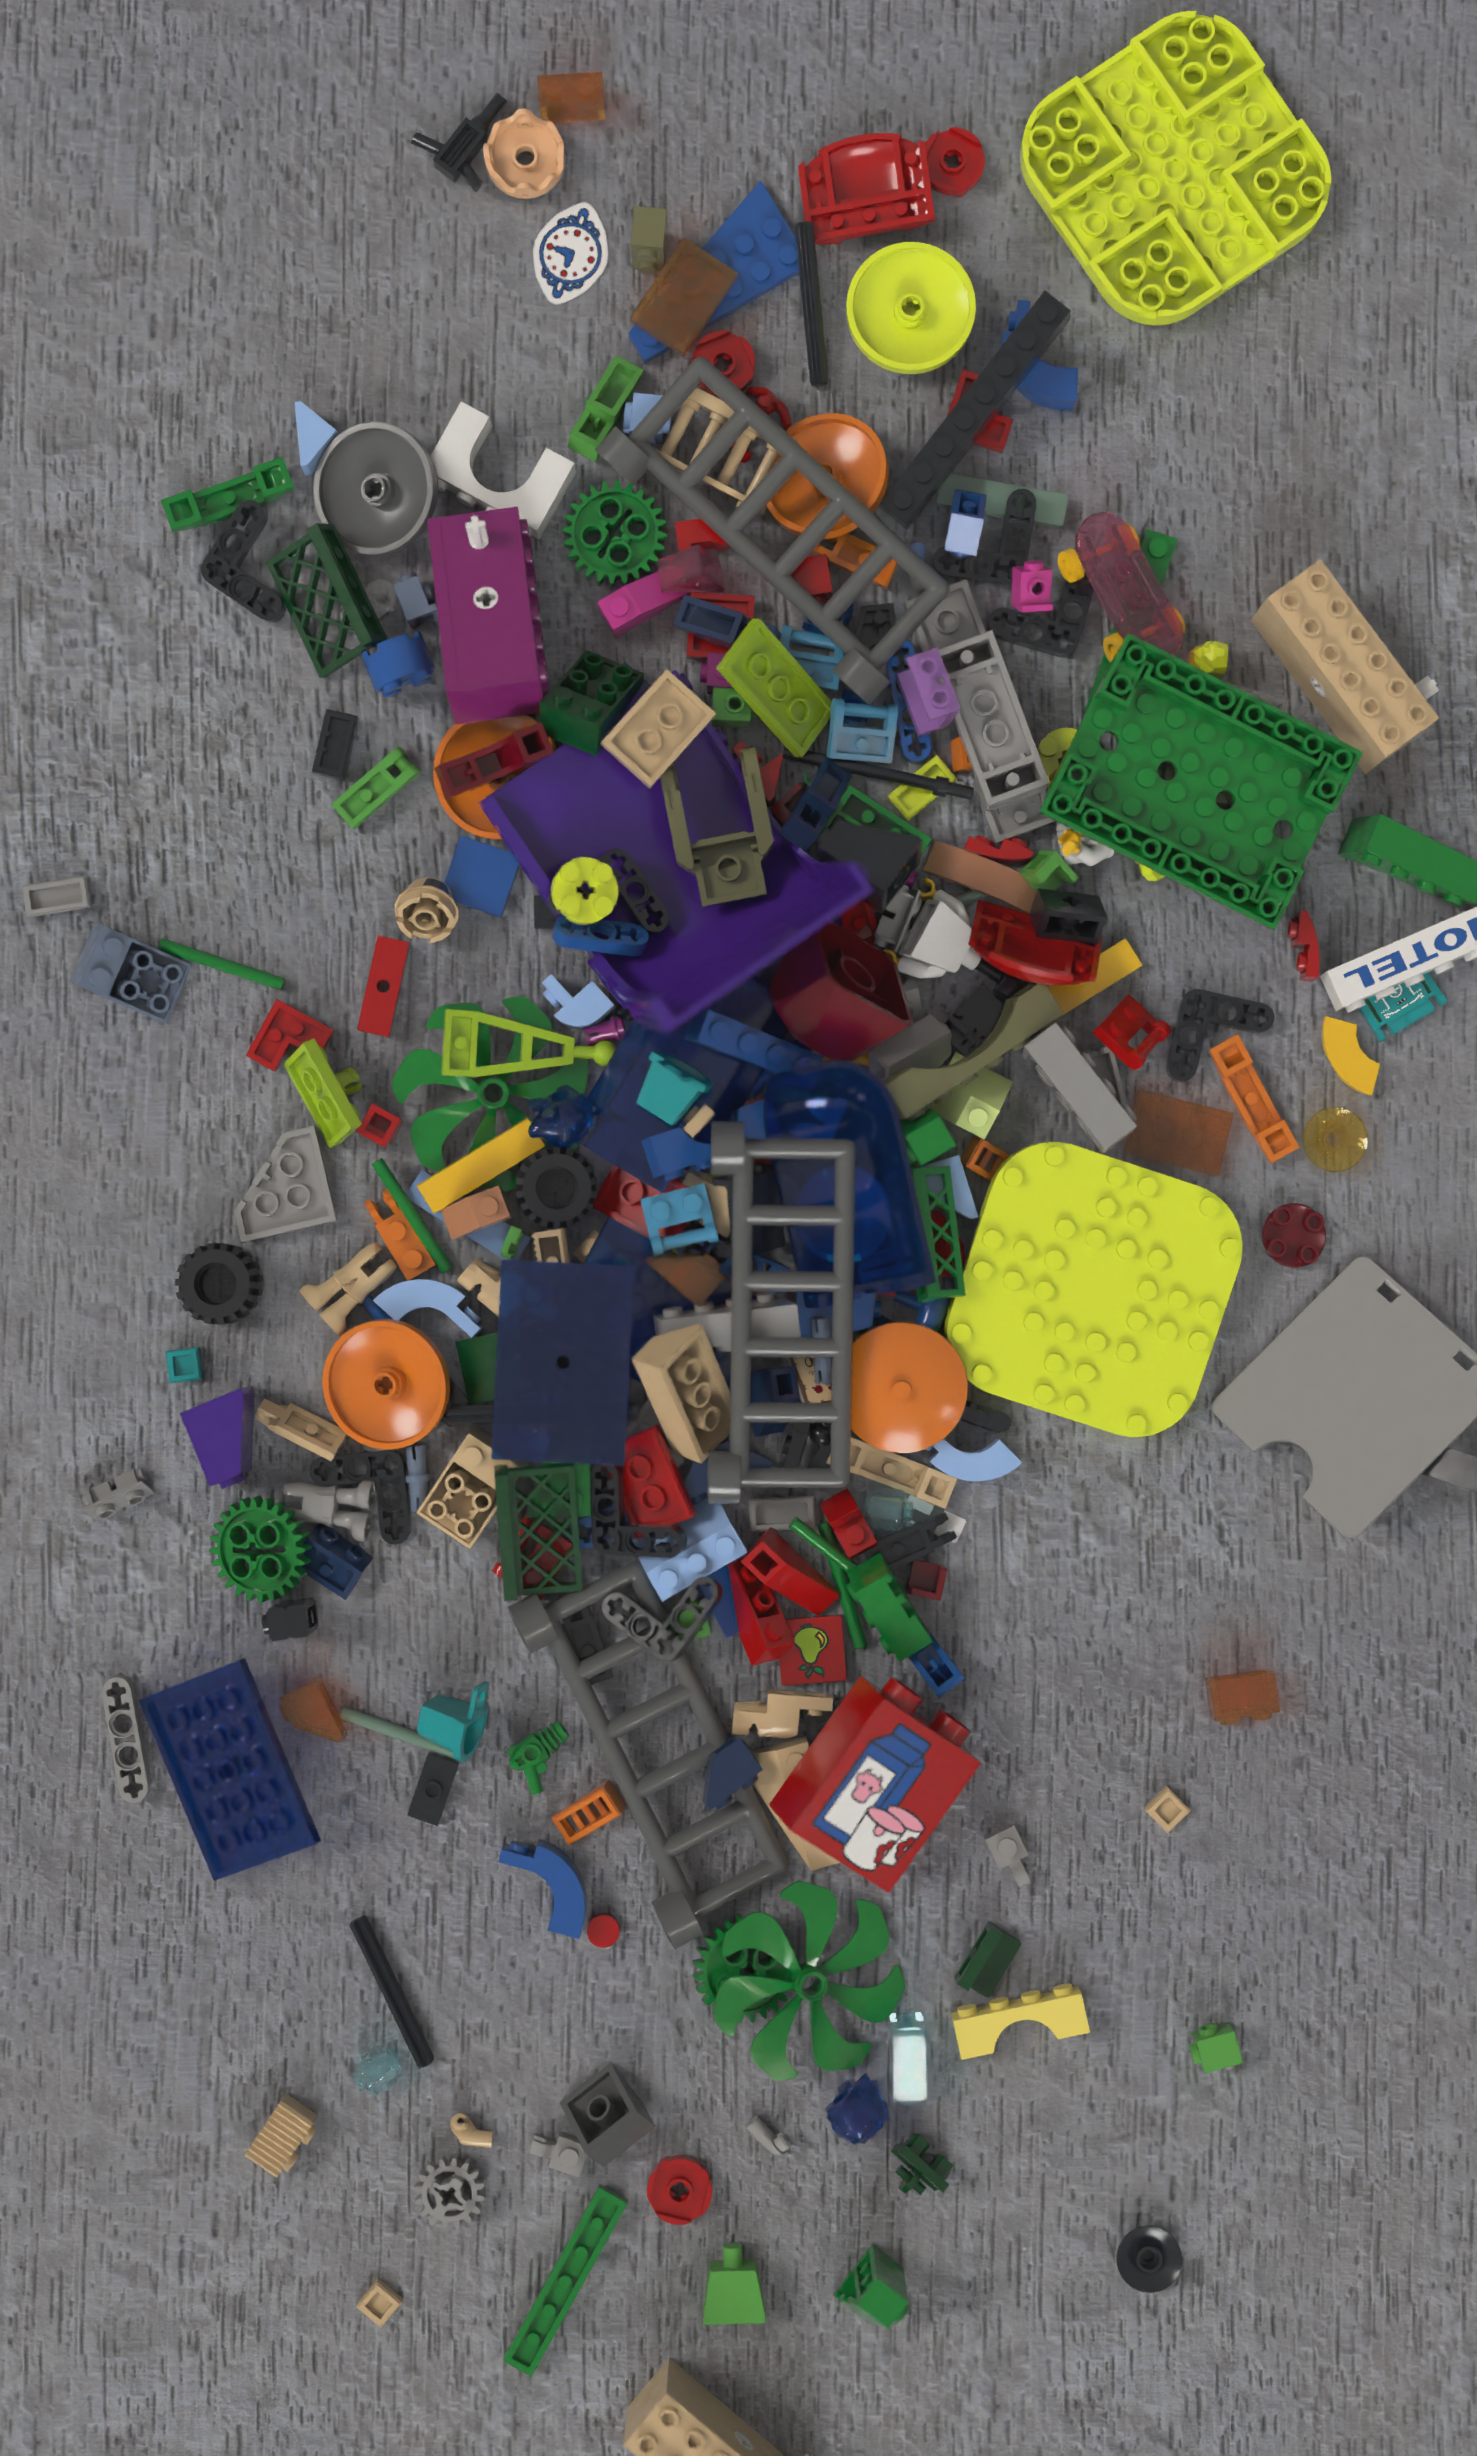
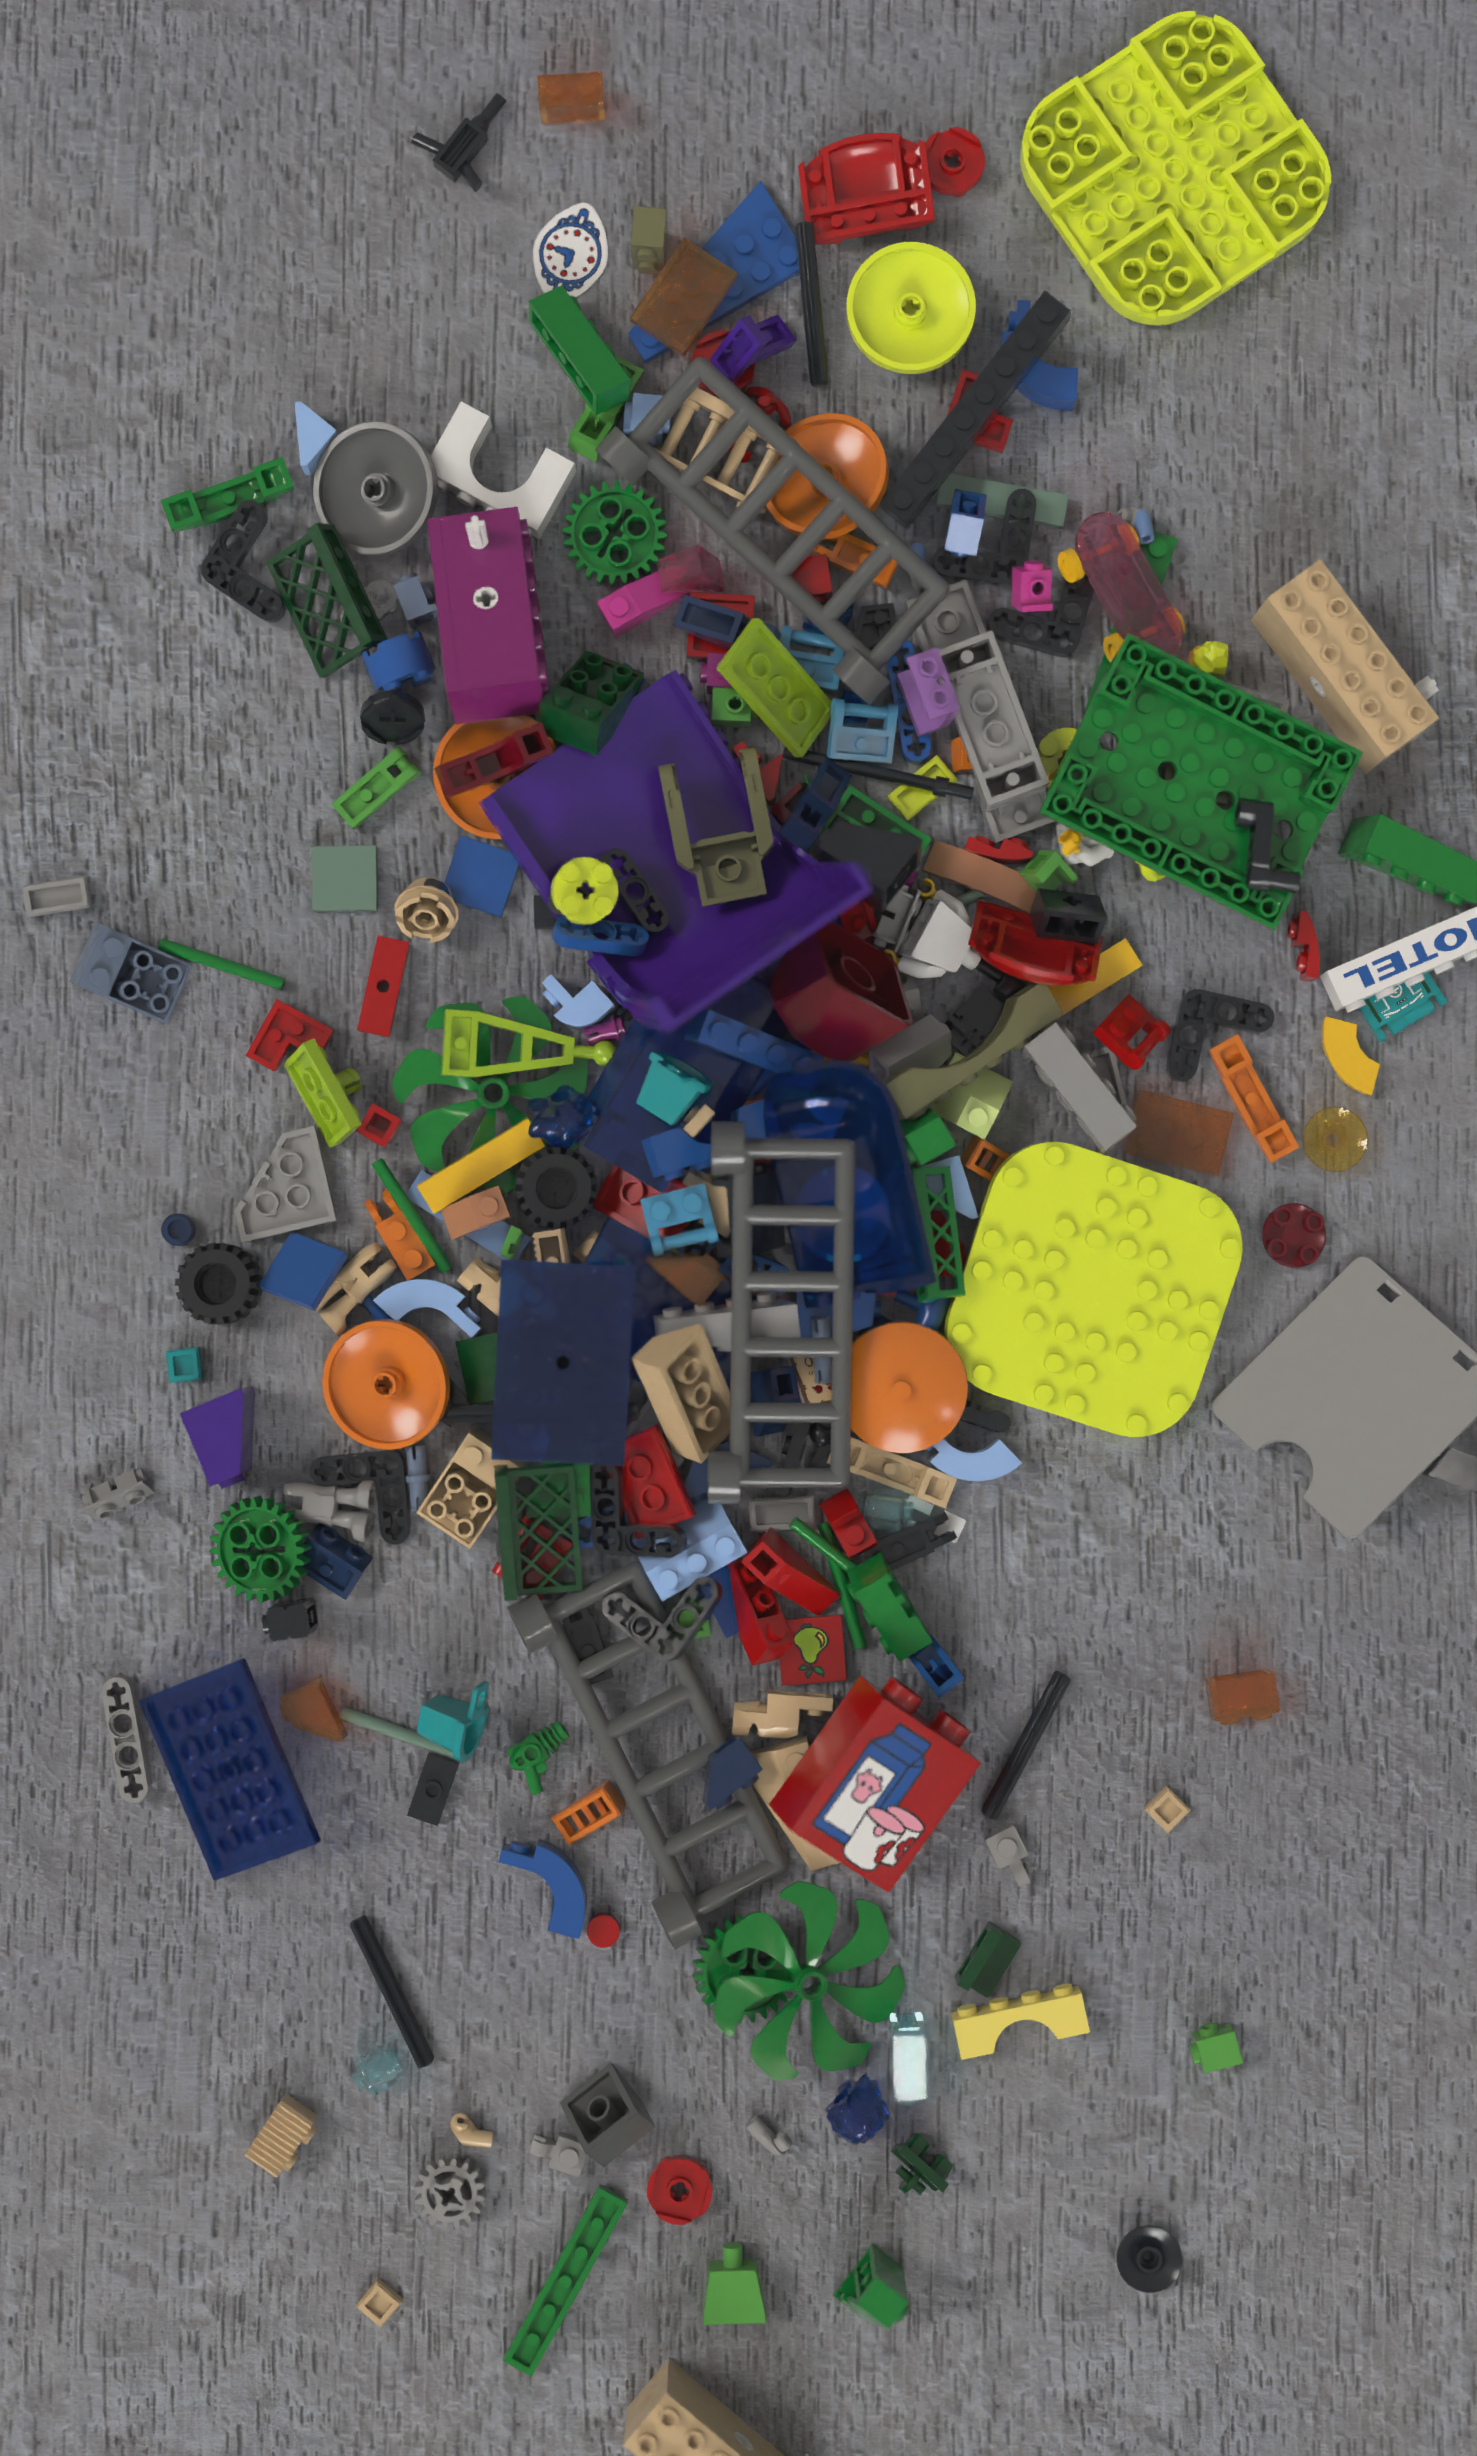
tan hinge [255,1398,347,1462] -> none
black plate [312,709,359,781] -> none
light nougat plate [483,108,566,199] -> none
tan plate [601,669,716,789] -> none
red leg [675,519,731,561] -> none
dark red panel [906,1559,947,1601] -> none
none -> dark blue tile [161,1213,196,1246]
none -> blue tile [259,1231,348,1311]
none -> sand green tile [311,845,378,912]
none -> black tile [360,690,425,745]
none -> green brick [529,285,632,415]
none -> dark purple bracket [710,315,797,383]
none -> black axle [981,1671,1071,1820]
none -> medium blue arm [1117,507,1155,544]
none -> black beam [1234,798,1301,893]

